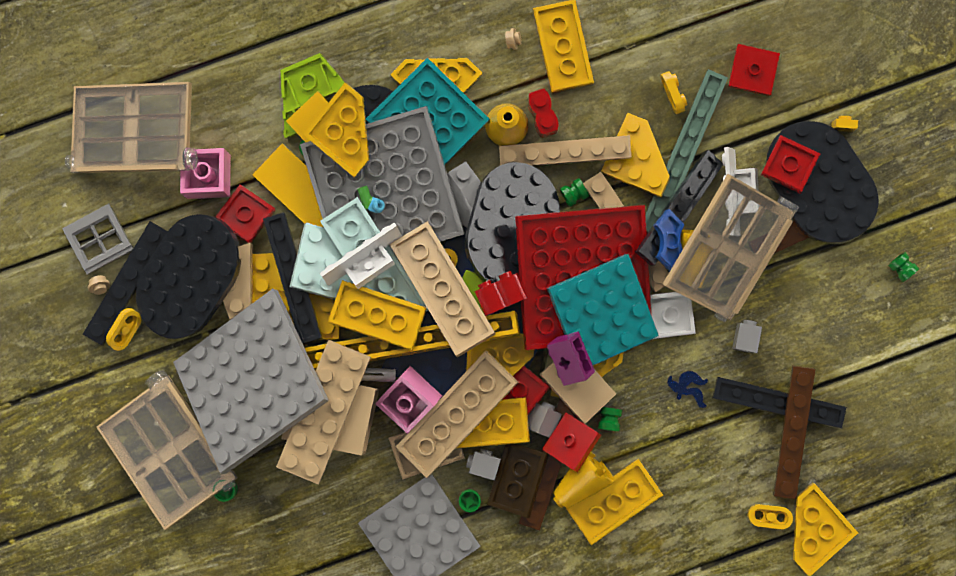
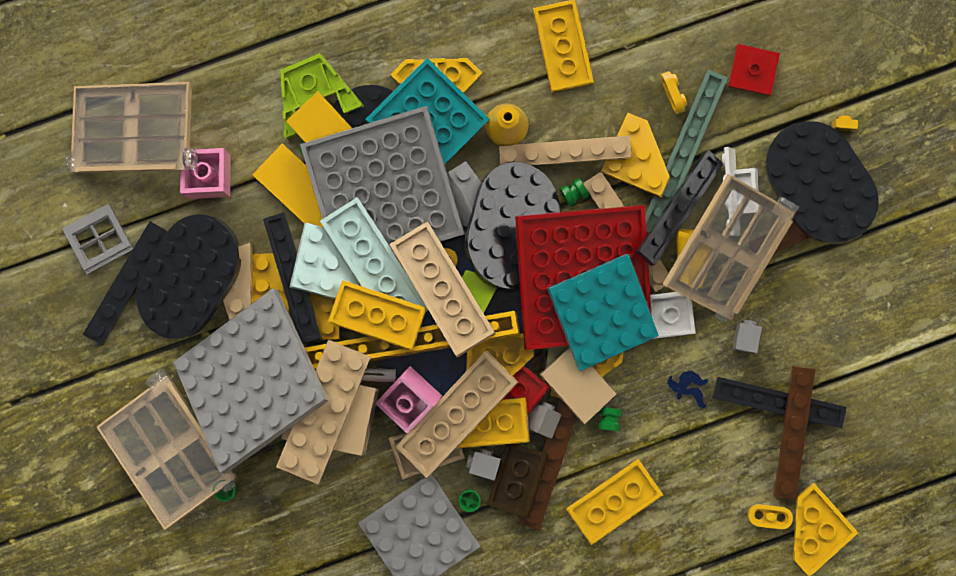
tan plate [88,275,110,295] -> none
yellow plate [106,308,141,351] -> none
red plate [215,185,276,243] -> none
yellow plate [303,83,369,177] -> none
white bracket [320,223,402,289] -> none
arm [357,186,385,213] -> none
red brick [475,271,528,316] -> none
tan plate [505,28,521,50] -> none
red brick [528,88,559,138] -> none
red plate [542,413,601,472] -> none
magenta brick [547,331,595,386] -> none
yellow cone [553,452,614,508] -> none
blue tile [653,209,684,272] -> none
red plate [761,135,820,194] -> none
green wheel [888,252,919,282] -> none

